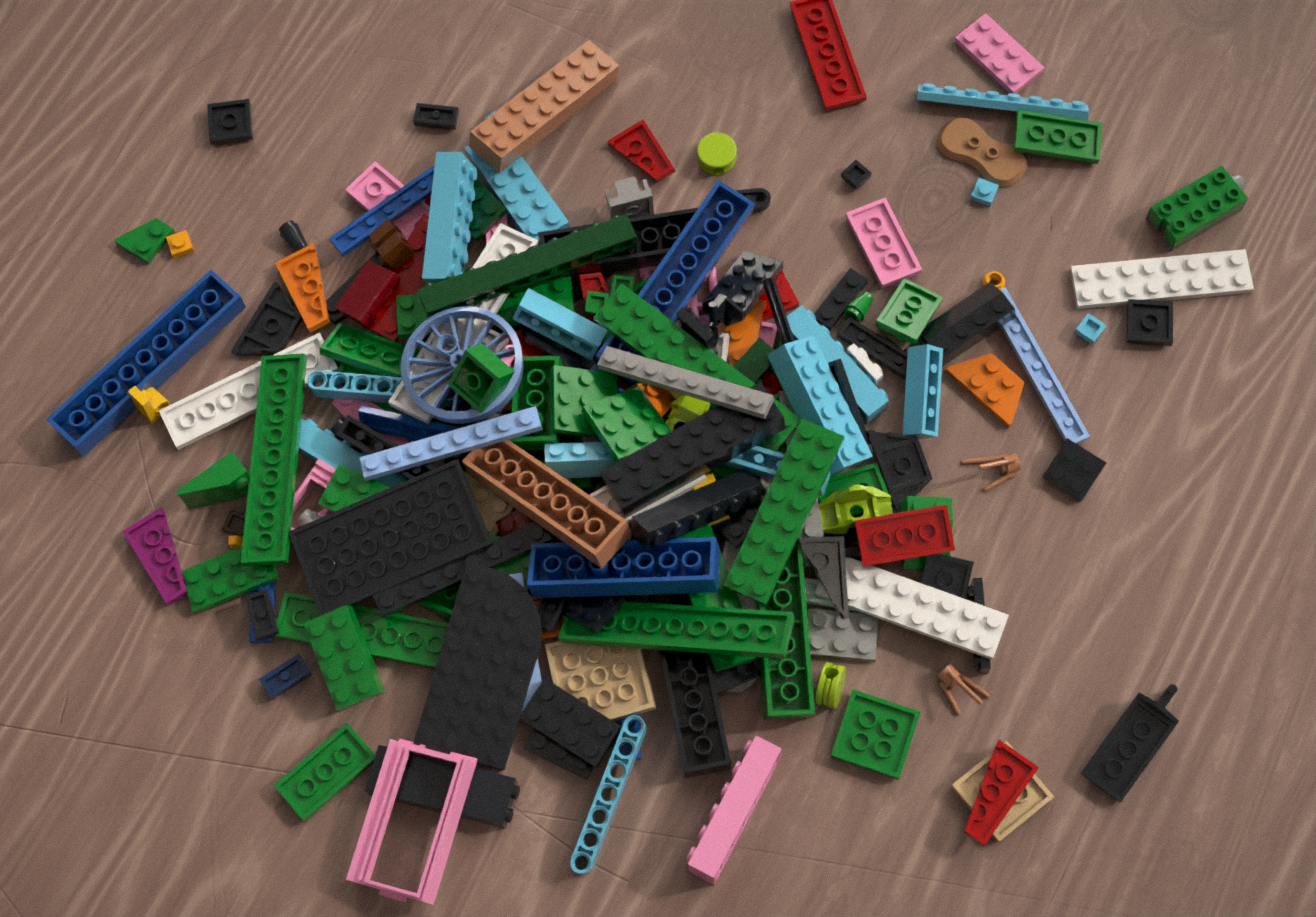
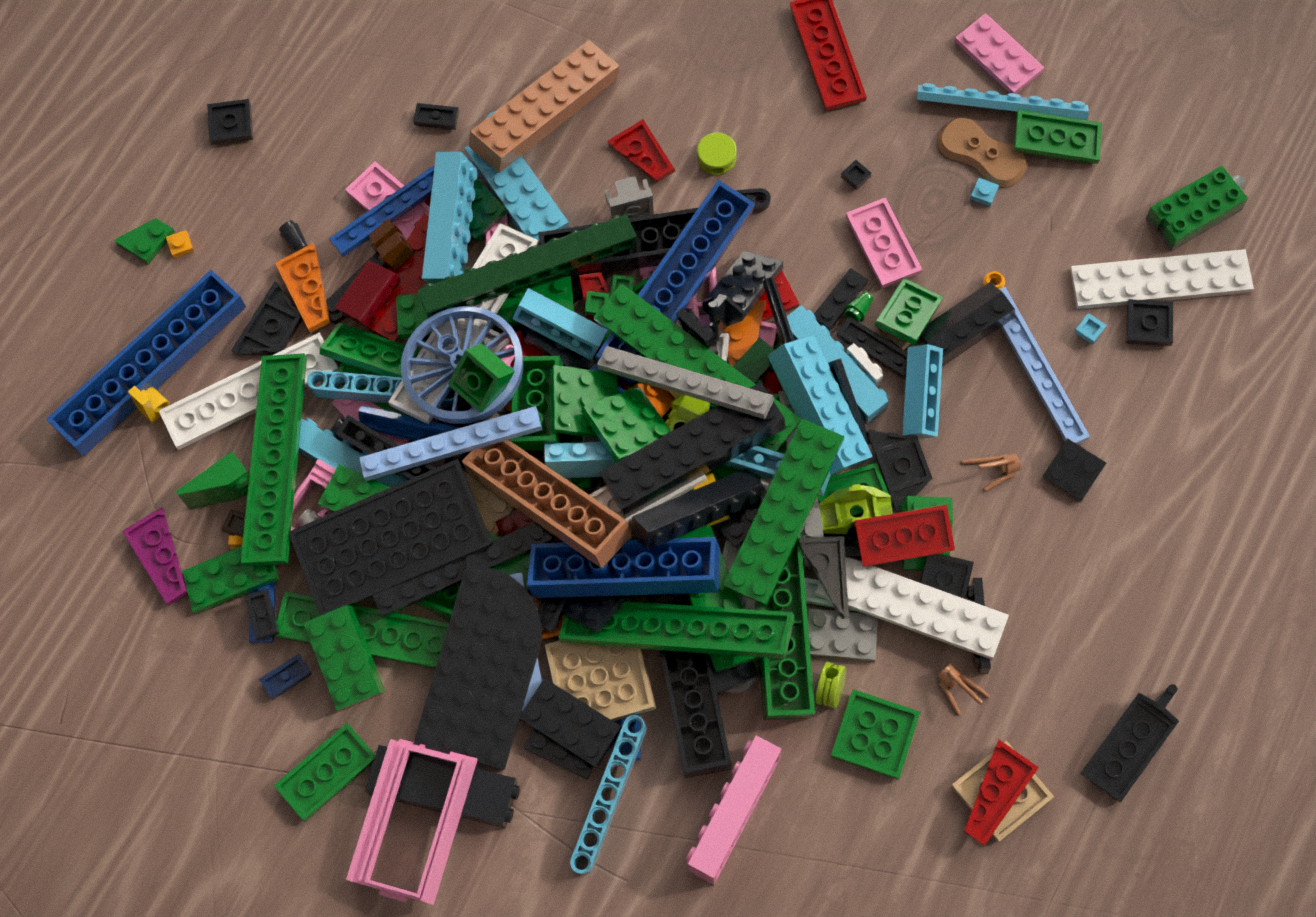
orange wing [945,353,1024,428] -> none

